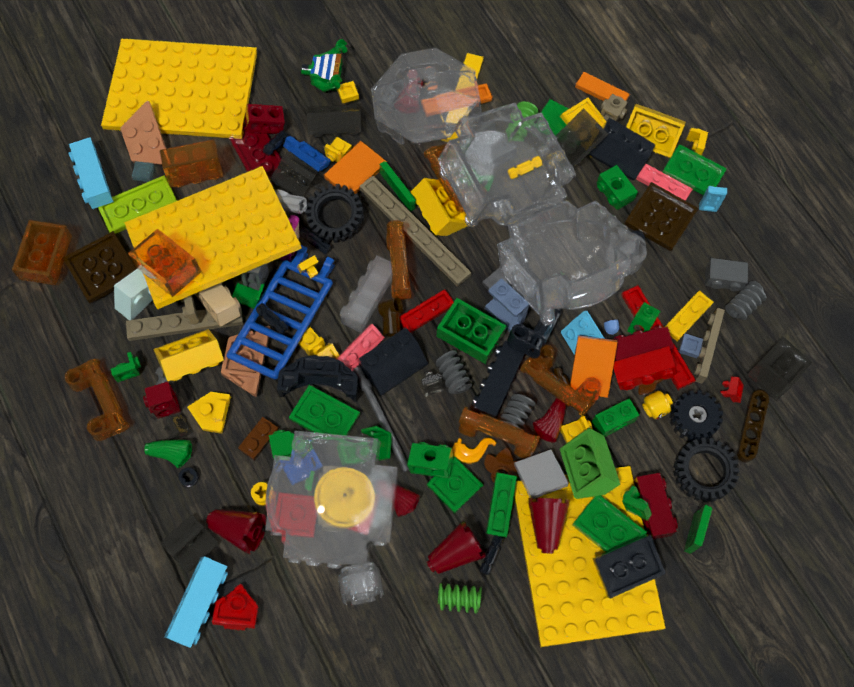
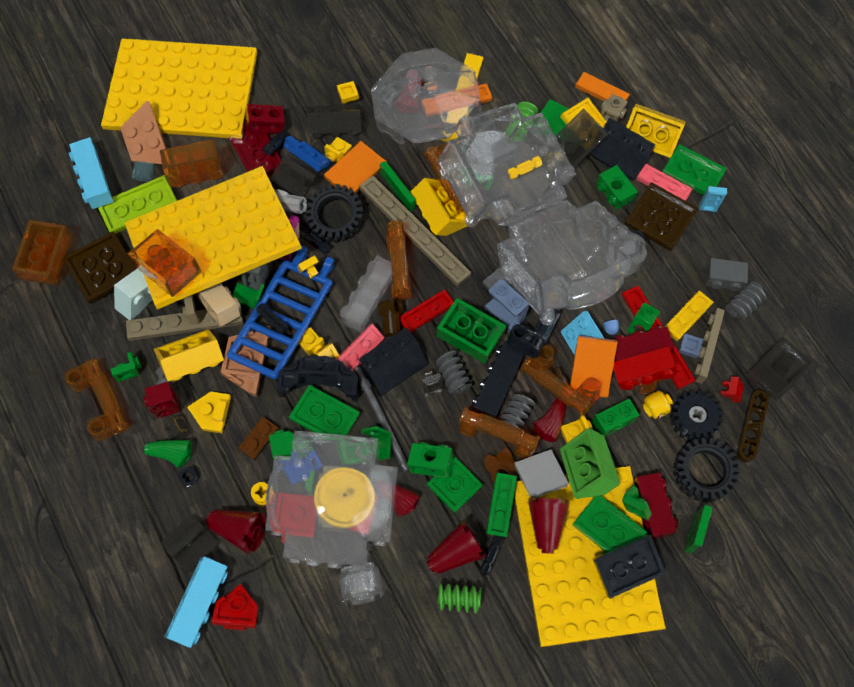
torso [301,39,347,92] -> none
light orange piece [452,438,496,464] -> none
yellow bracket [686,128,708,155] -> none

